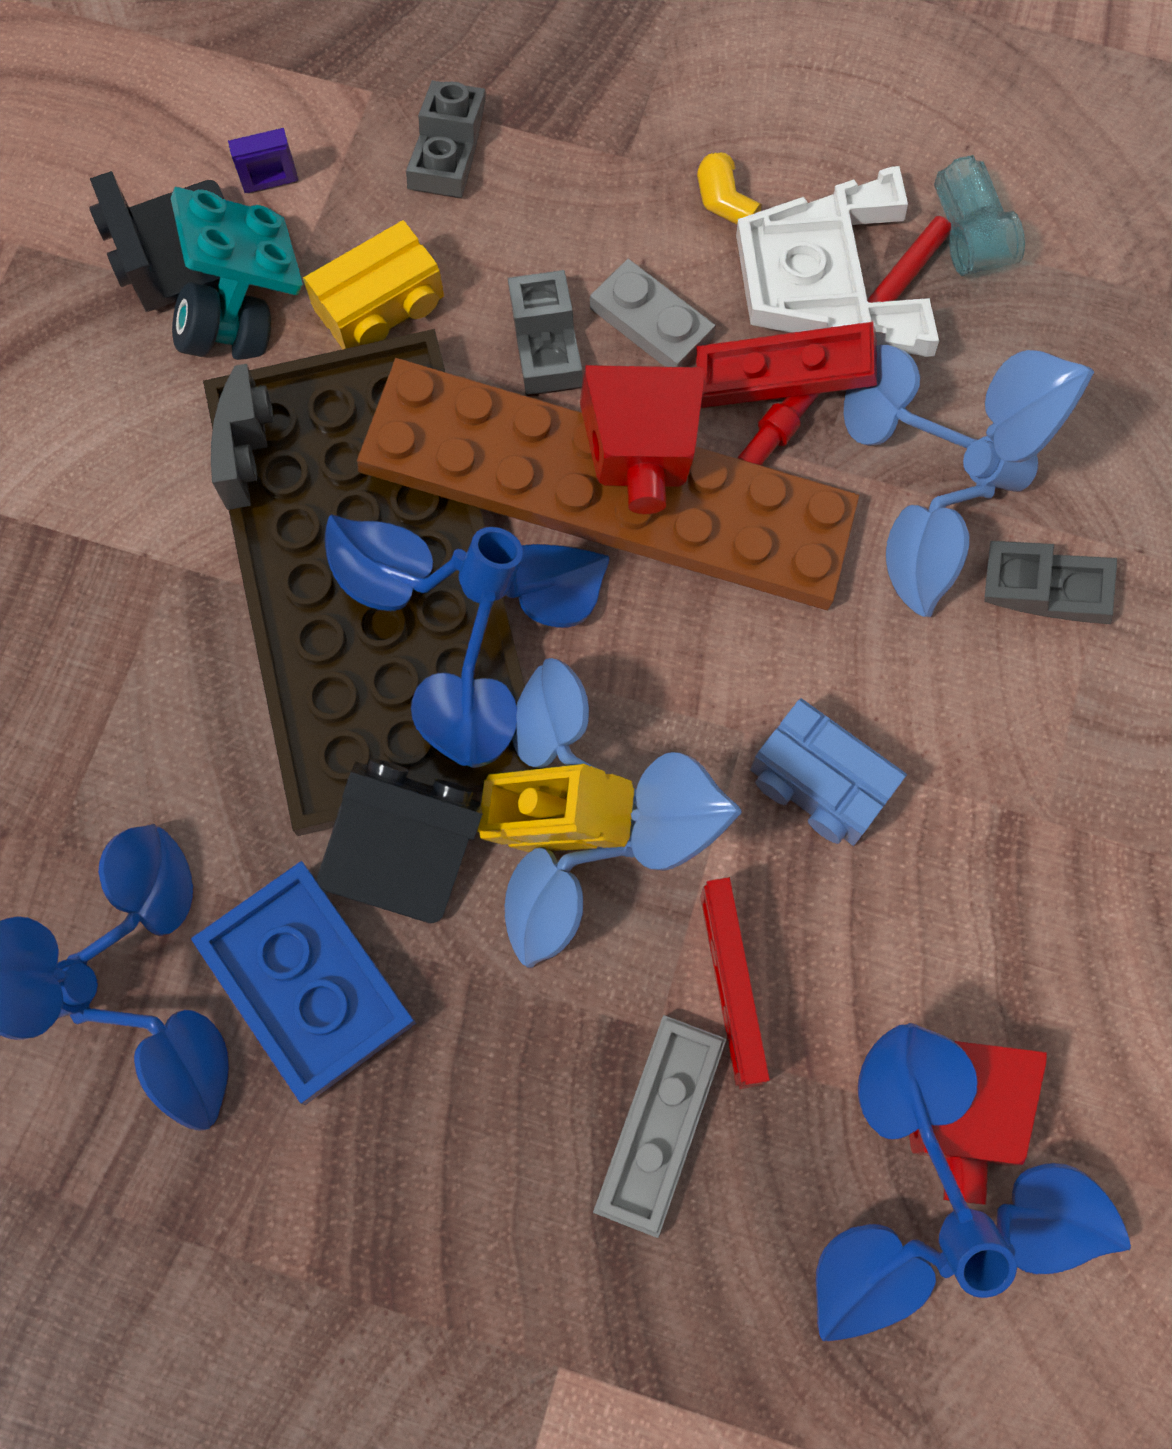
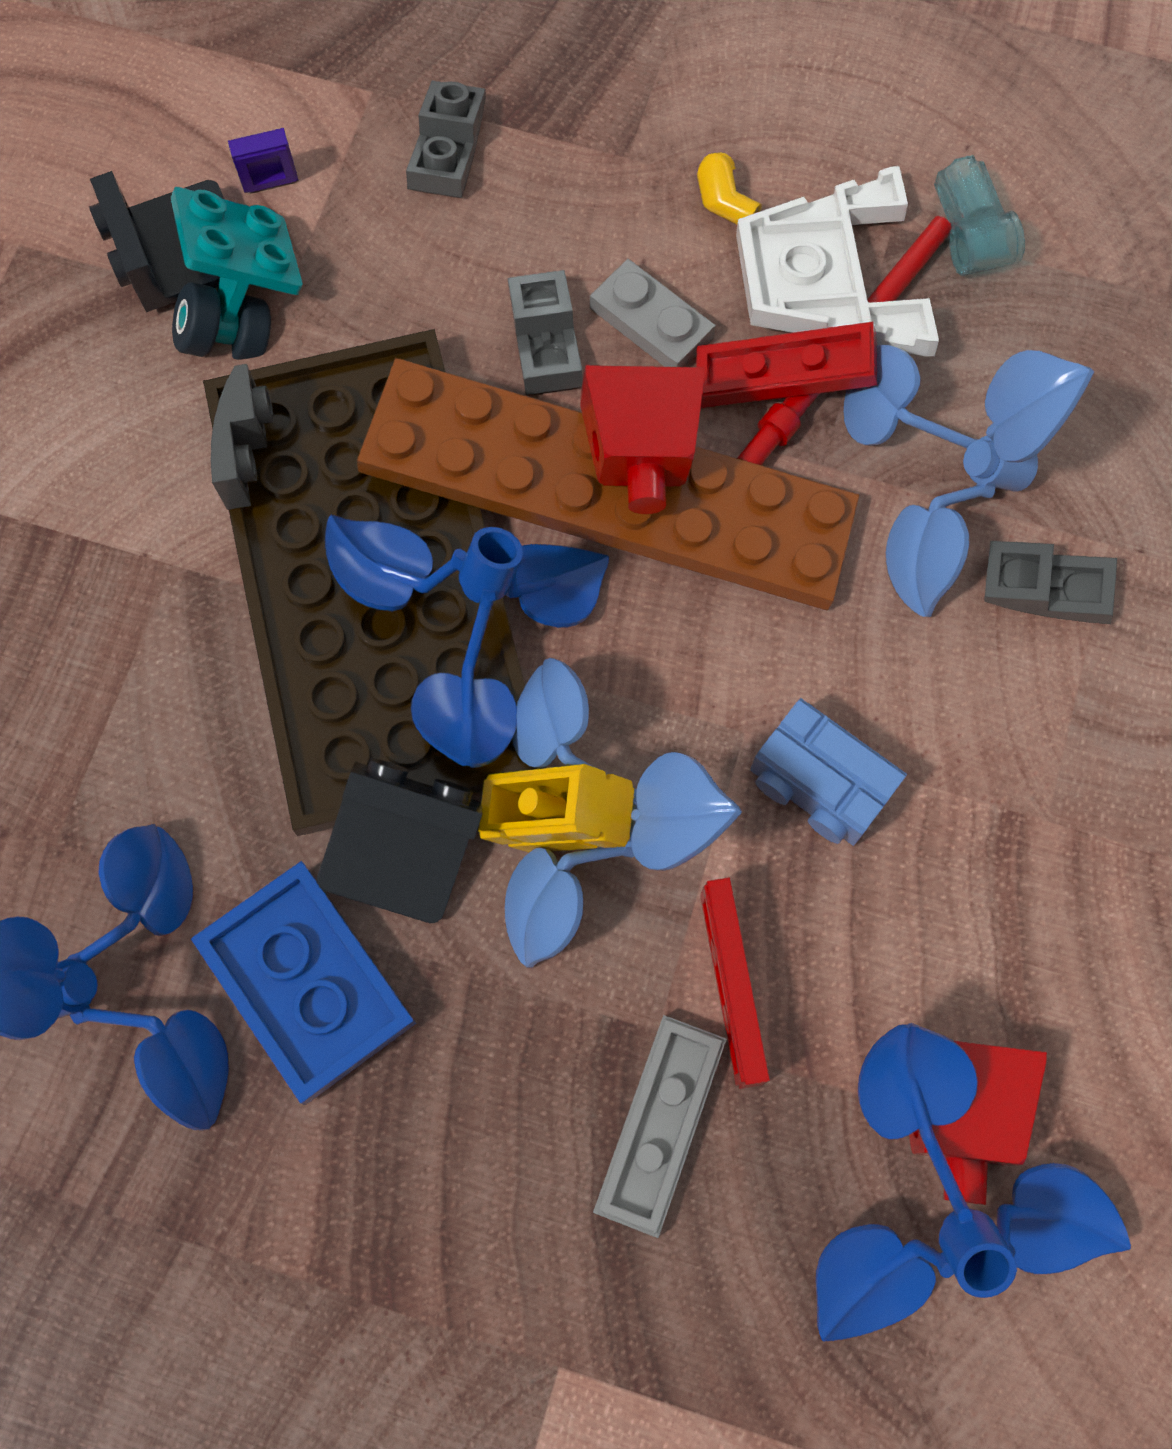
yellow brick [303,220,444,349] -> none

